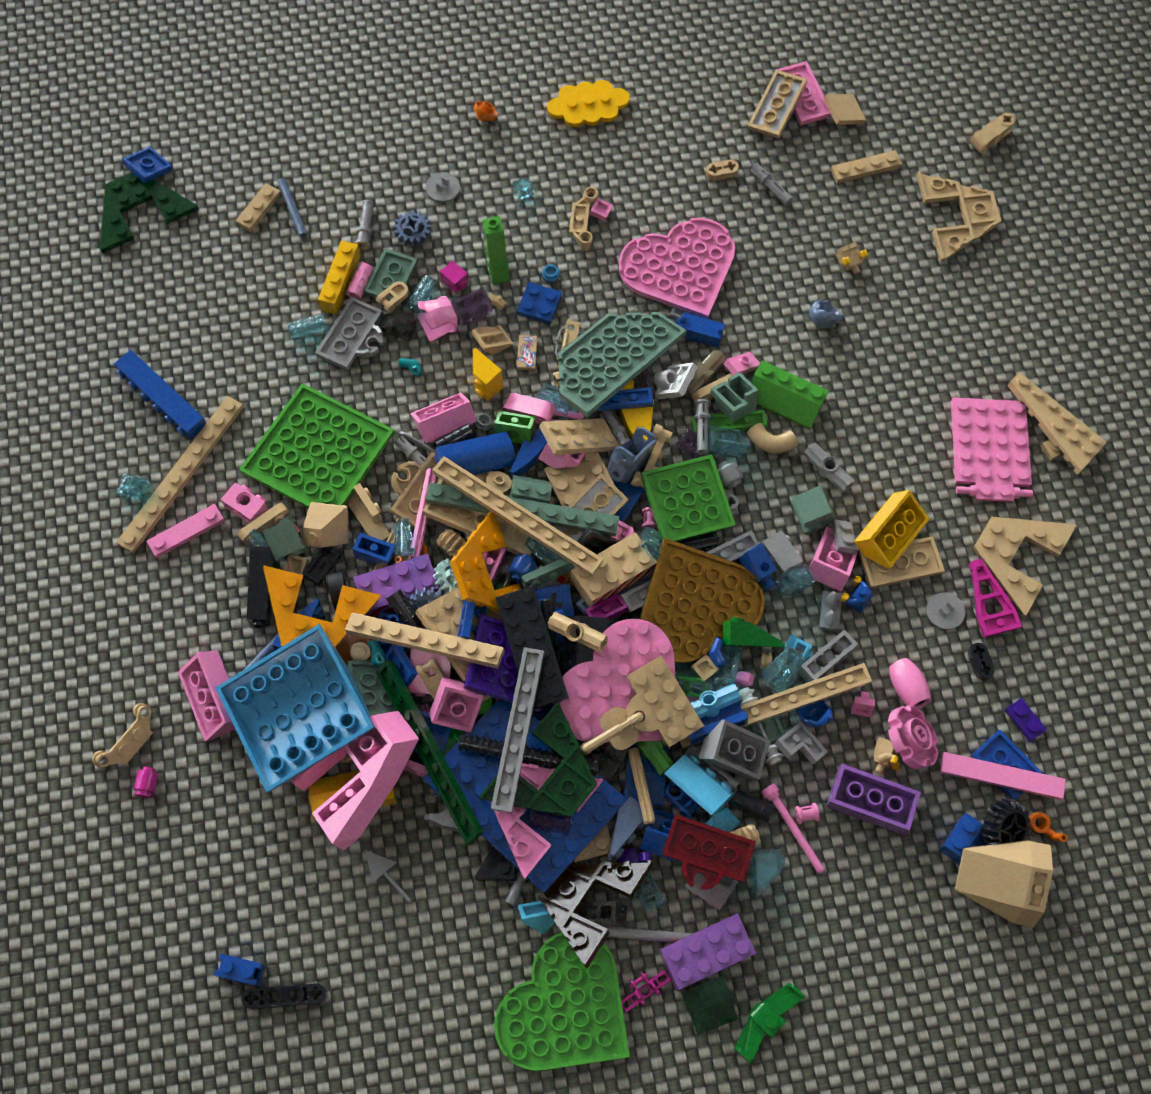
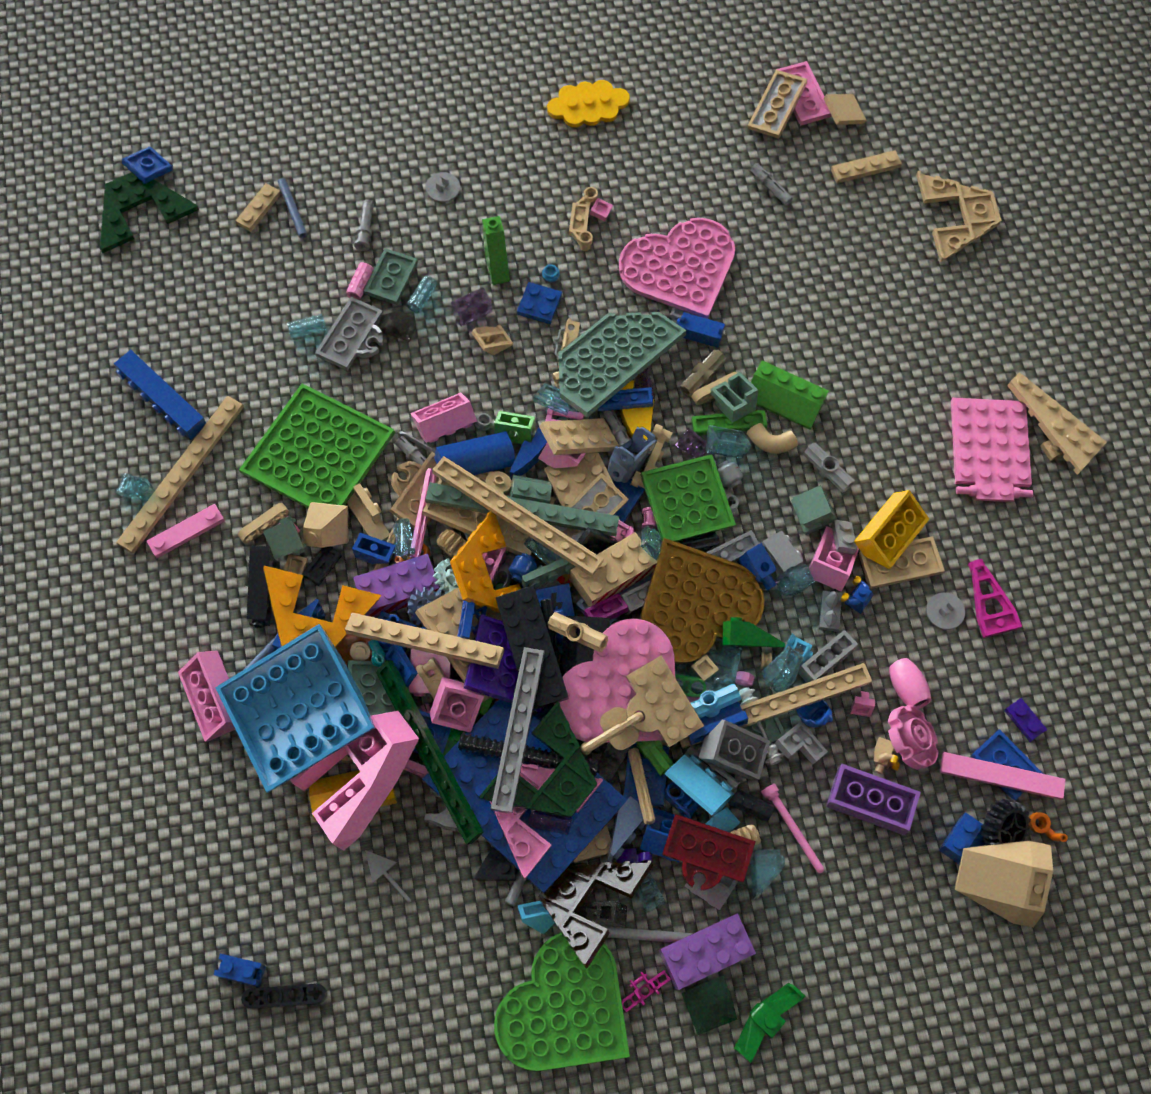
tan plate [92,703,153,768] -> none
dark pink brick [133,767,159,798] -> none
bright pink brick [221,483,268,523] -> none
clear light blue plate [248,529,269,546] -> none
yellow brick [318,240,361,315] -> none
black tyre [327,572,346,611] -> none
tan plate [376,282,409,313] -> none
black axle [386,589,422,627] -> none
sand blue gear [393,210,432,247] -> none
teal arm [399,358,422,376] -> none
bright pink piece [417,296,458,342] -> none
black axle [435,423,476,447] -> none
dark pink brick [440,260,469,293] -> none
orange plate [473,101,498,122] -> none
yellow slope [473,348,503,402] -> none
tan piece [488,293,508,310] -> none
bright pink beam [502,393,556,424] -> none
clear light blue plate [512,177,534,199] -> none
tile [517,335,537,371] -> none
white plate [654,362,698,399] -> none
light grey pin [694,399,711,455] -> none
tan beam [706,160,738,181] -> none
blue arm [709,638,726,668] -> none
bright pink plate [724,352,760,375] -> none
bright pink bush [795,803,820,824] -> none
sand blue hair [809,300,844,329] -> none
tan piece [835,242,868,275] -> none
black beam [968,643,994,681] -> none
tan piece [969,113,1015,154] -> none
tan wing [973,517,1076,618] -> none

